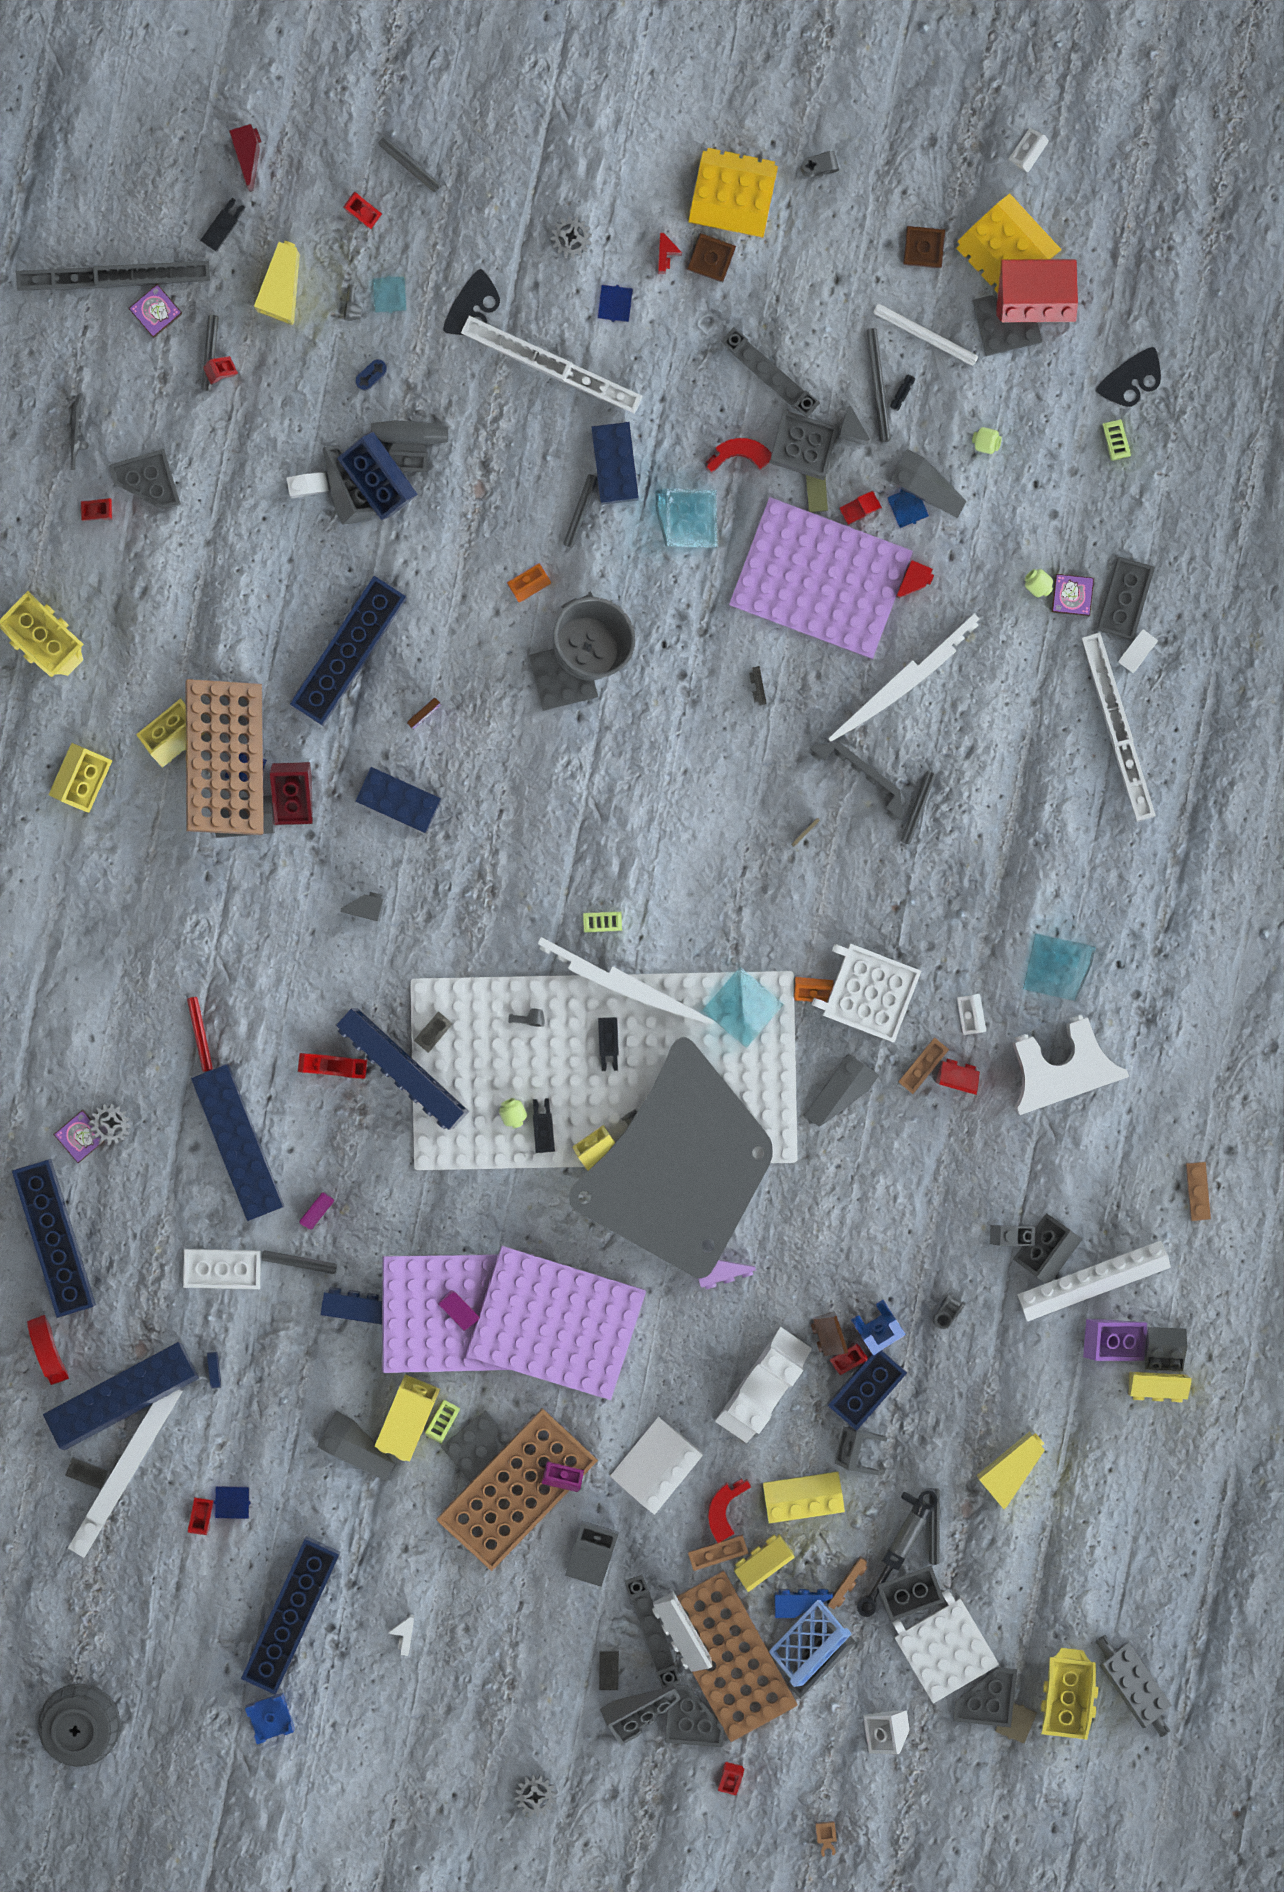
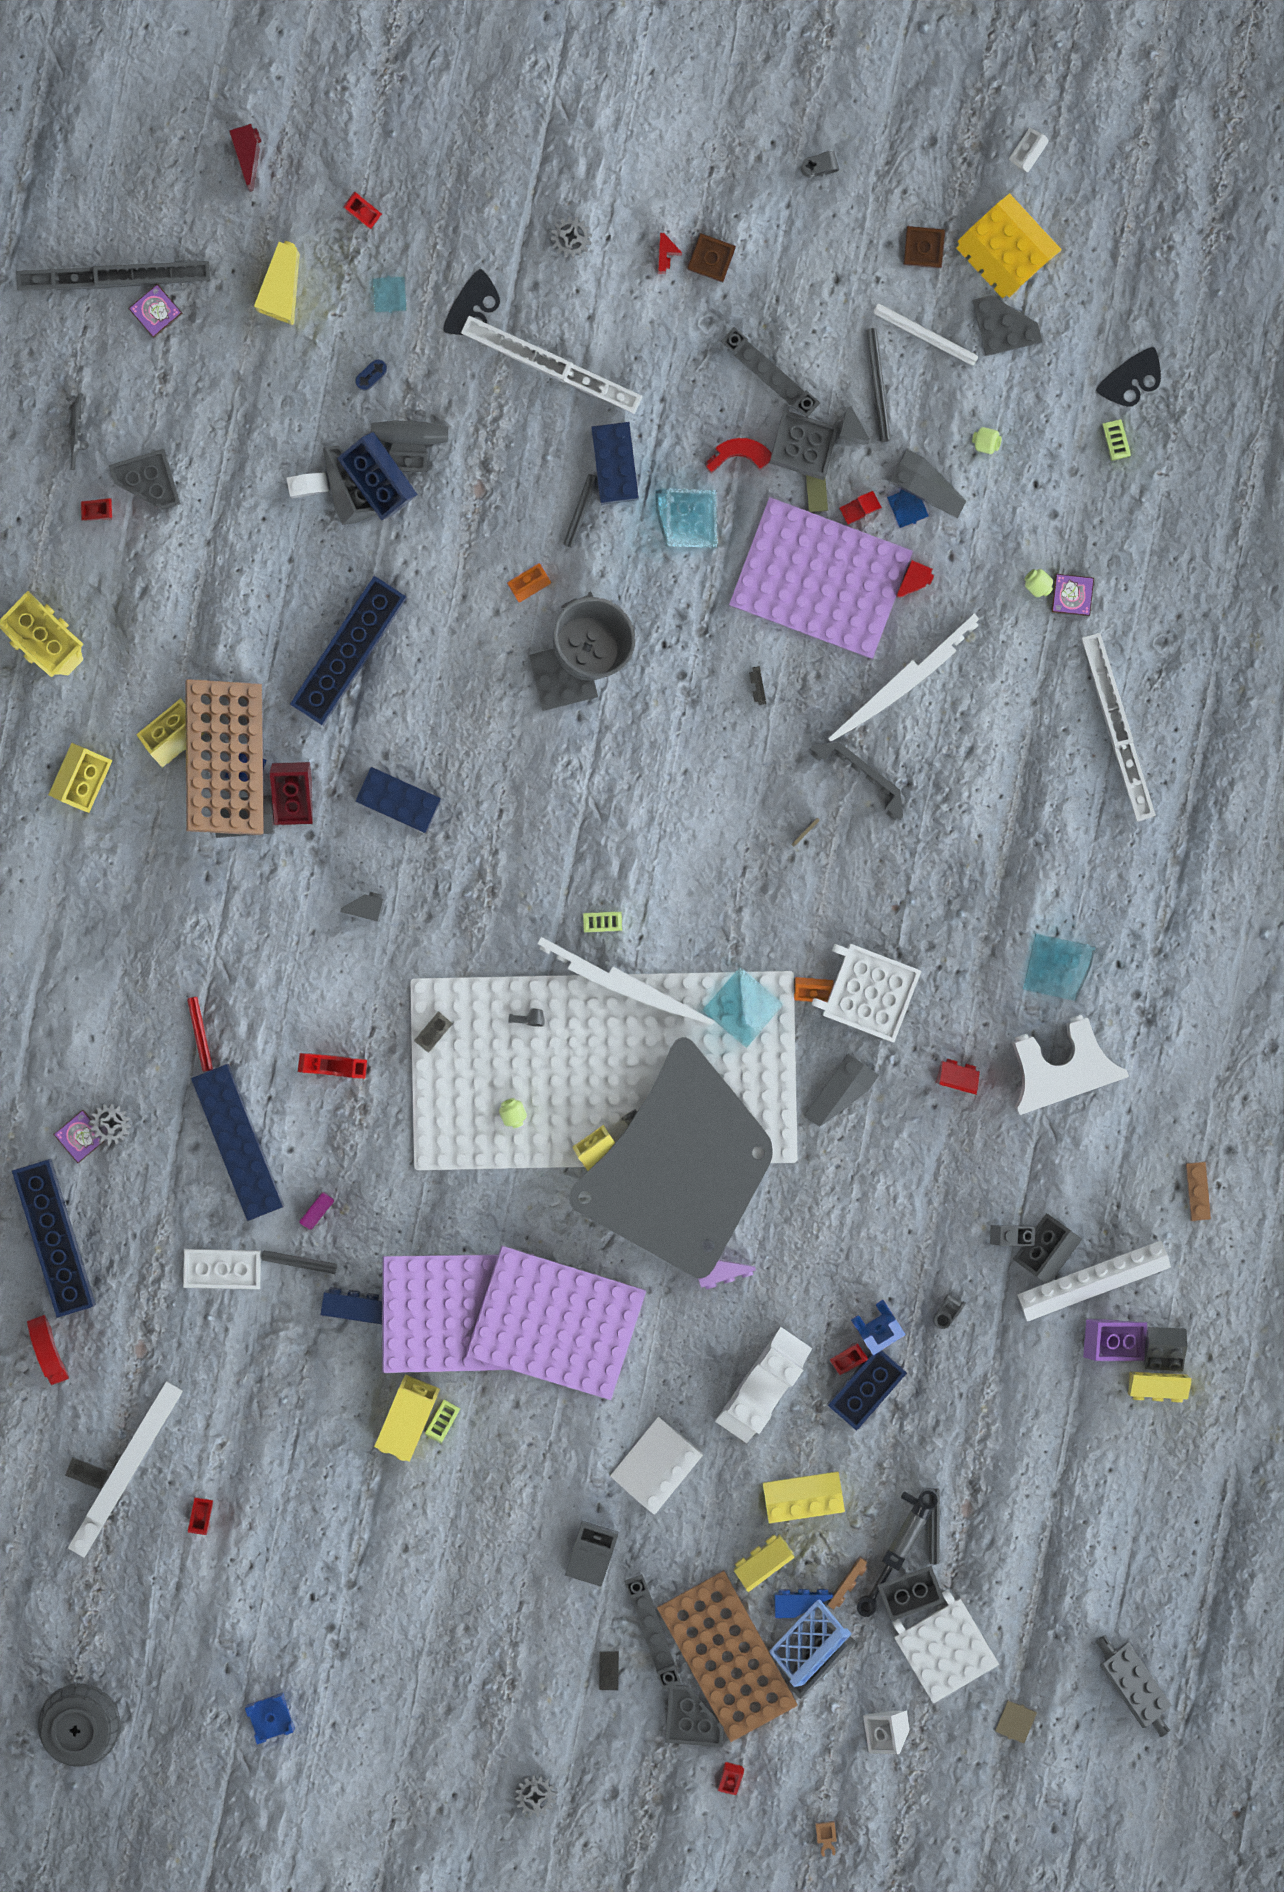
dark blue brick [43,1342,199,1451] -> none
black hinge [200,198,246,252] -> none
dark grey axle [201,315,219,391] -> none
red slope [203,356,238,384] -> none
dark blue beam [207,1352,221,1389] -> none
clear blue piece [213,1486,251,1519] -> none
dark blue brick [241,1536,341,1695] -> none
dark grey wedge [317,1411,395,1481] -> none
dark blue brick [336,1008,470,1130] -> none
dark grey bar [344,284,362,321] -> none
dark grey axle [378,137,441,192] -> none
white slope [388,1615,415,1656] -> none
reddish brown tile [407,698,442,730] -> none
medium nougat piece [436,1408,598,1571] -> none
magenta slope [438,1290,480,1331] -> none
dark grey plate [441,1410,498,1482] -> none
black hinge [533,1098,555,1153] -> none
magenta slope [542,1461,584,1492] -> none
clear blue piece [598,285,633,322] -> none
black hinge [598,1017,619,1072] -> none
dark grey wedge [600,1686,681,1745] -> none
white slope [652,1591,712,1672] -> none
medium nougat plate [688,1534,749,1571] -> none
yellow slope [689,148,778,238] -> none
red arch [708,1478,751,1543] -> none
reddish brown slope [811,1311,848,1356] -> none
dark grey hose [835,1426,888,1475] -> none
black axle [890,374,915,411] -> none
medium nougat plate [898,1037,949,1094] -> none
dark grey axle [901,771,936,844] -> none
dark grey plate [953,1667,1017,1728] -> none
white slope [957,994,986,1035] -> none
light yellow slope [976,1431,1045,1509] -> none
red slope [996,259,1078,322] -> none
light yellow slope [1041,1648,1098,1740] -> none
dark grey tile [1097,556,1155,641] -> none
white slope [1118,629,1158,673] -> none

